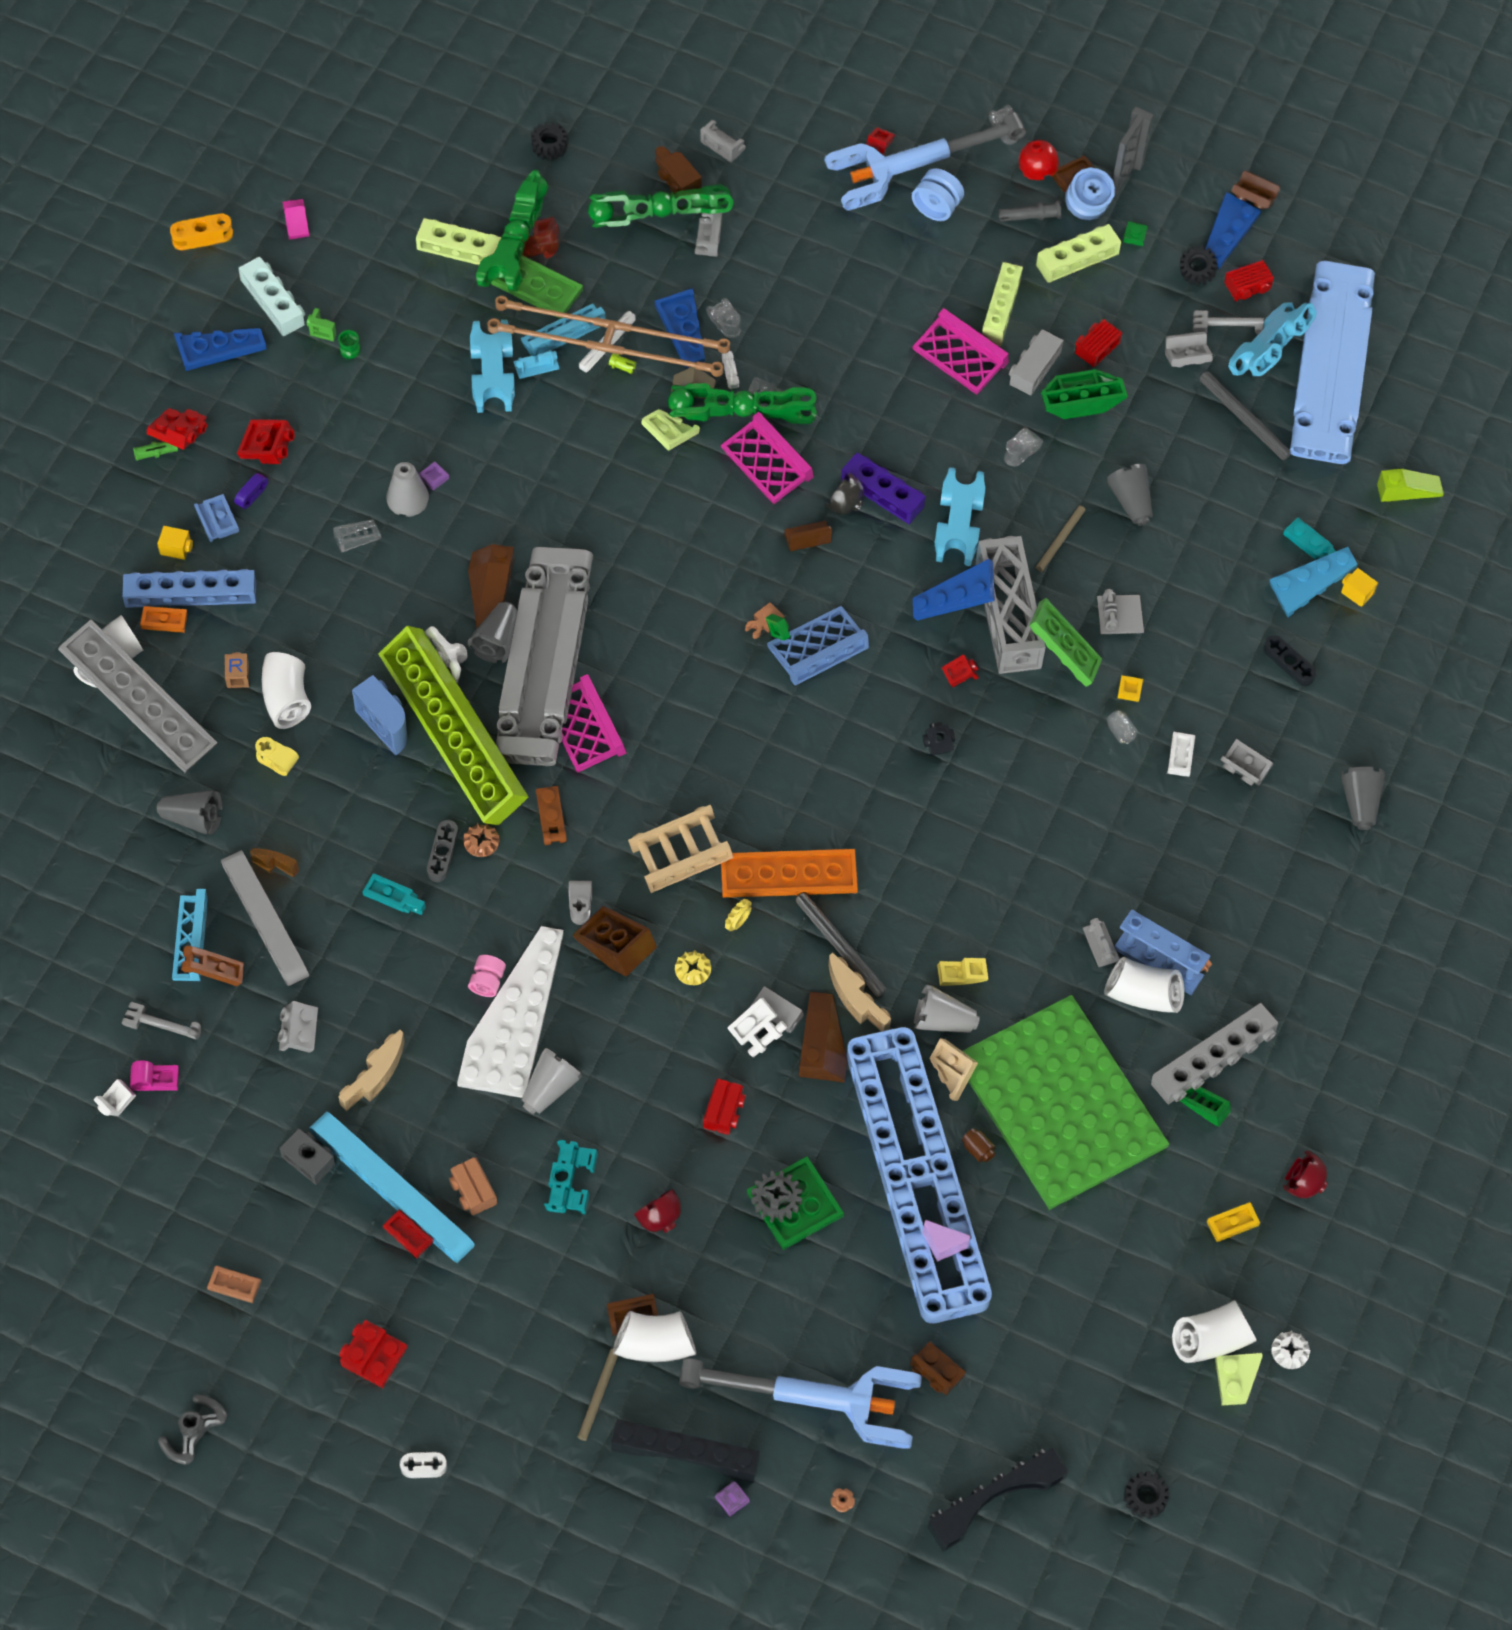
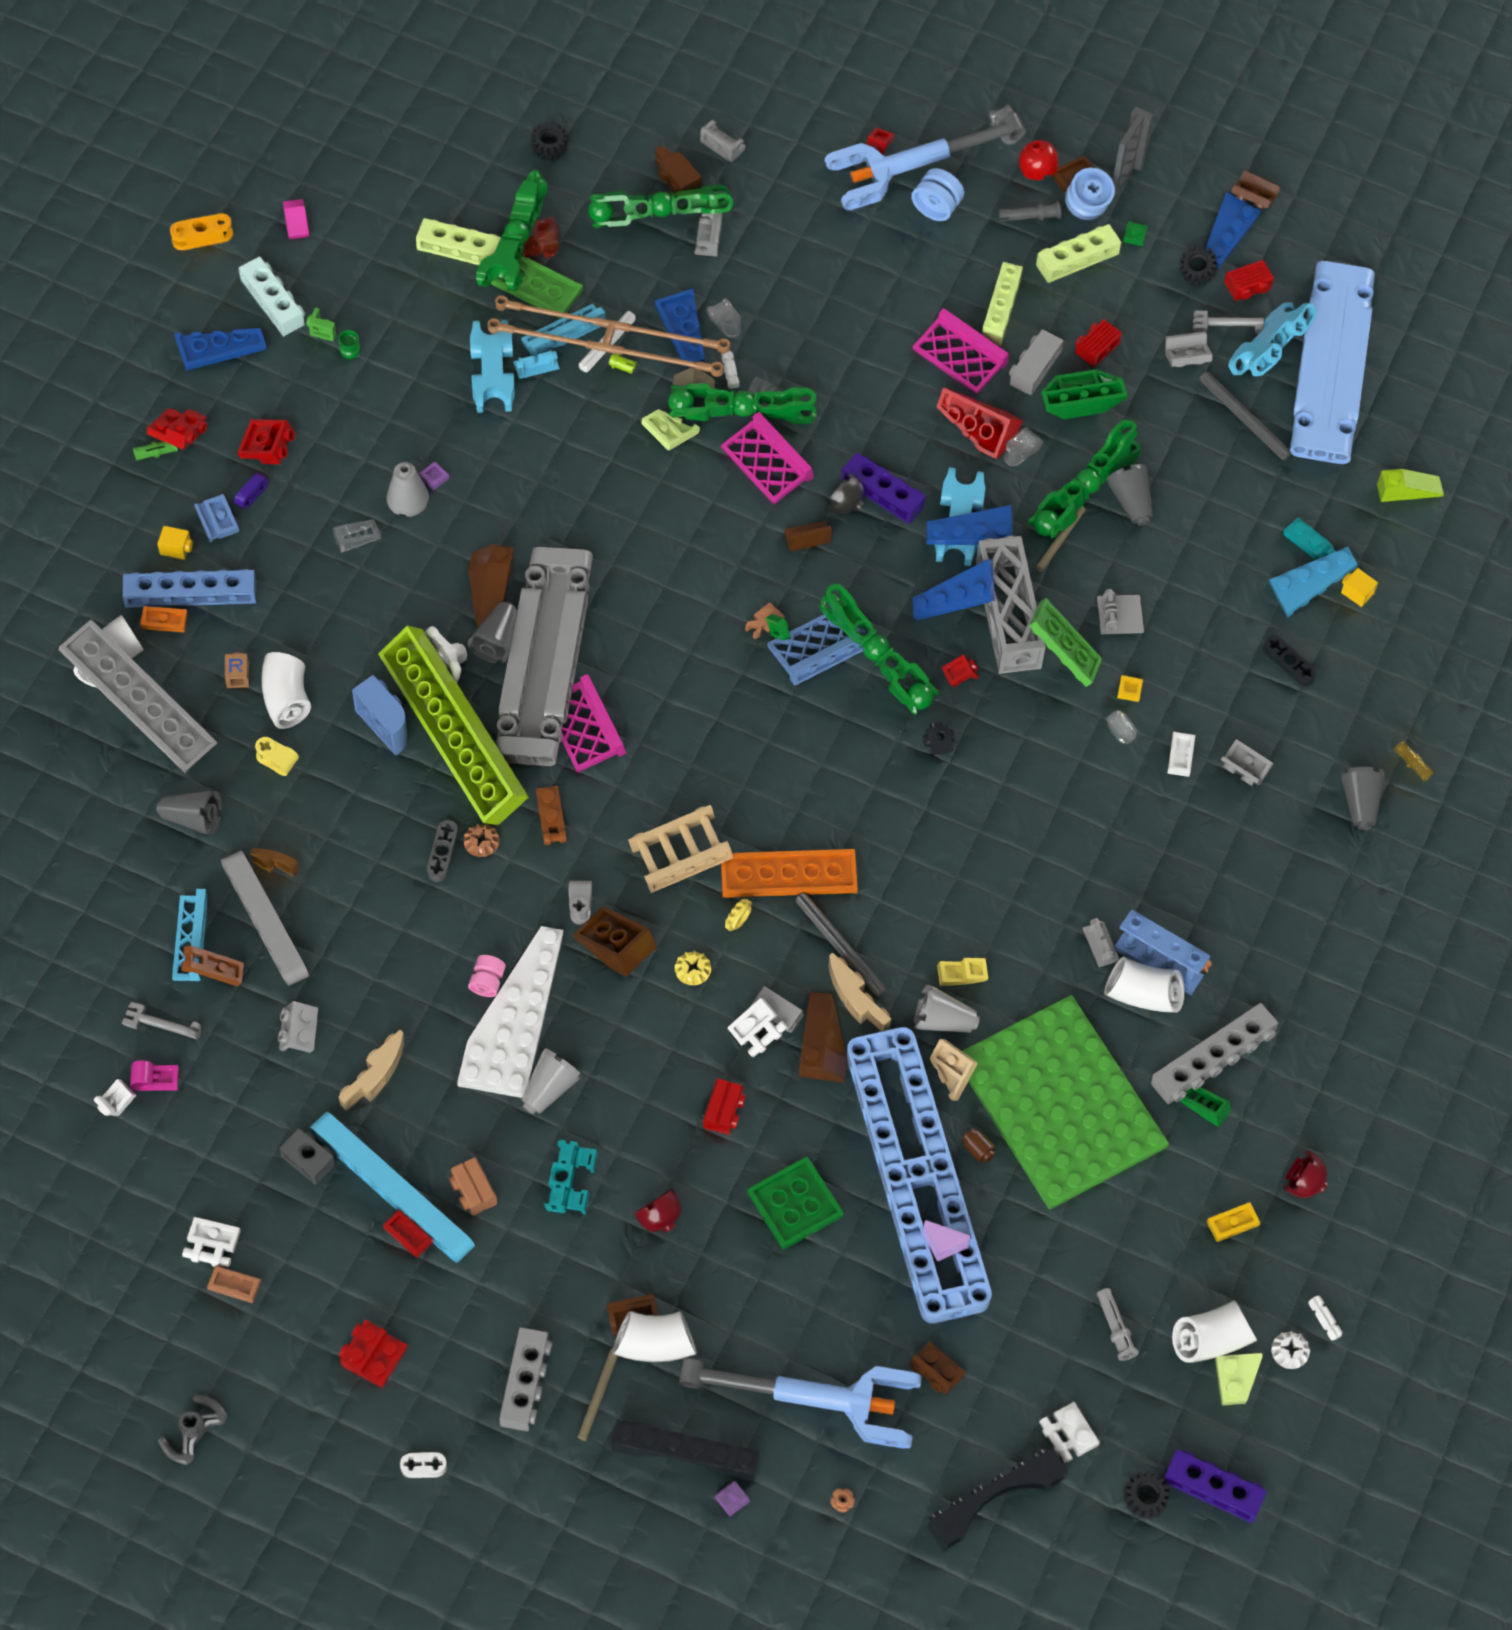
teal hinge [363,874,426,915] -> none
dark grey gear [751,1171,802,1222] -> none
none -> white plate [183,1217,241,1268]
none -> light grey brick [499,1328,552,1432]
none -> green piece [819,584,939,715]
none -> blue wing [926,505,1013,545]
none -> red wedge [936,387,1023,459]
none -> green piece [1028,420,1141,539]
none -> white plate [1039,1402,1100,1463]
none -> light grey pin [1096,1288,1139,1361]
none -> dark purple brick [1164,1450,1267,1524]
none -> white axle [1309,1296,1343,1341]
none -> clear yellow pin [1394,740,1434,782]

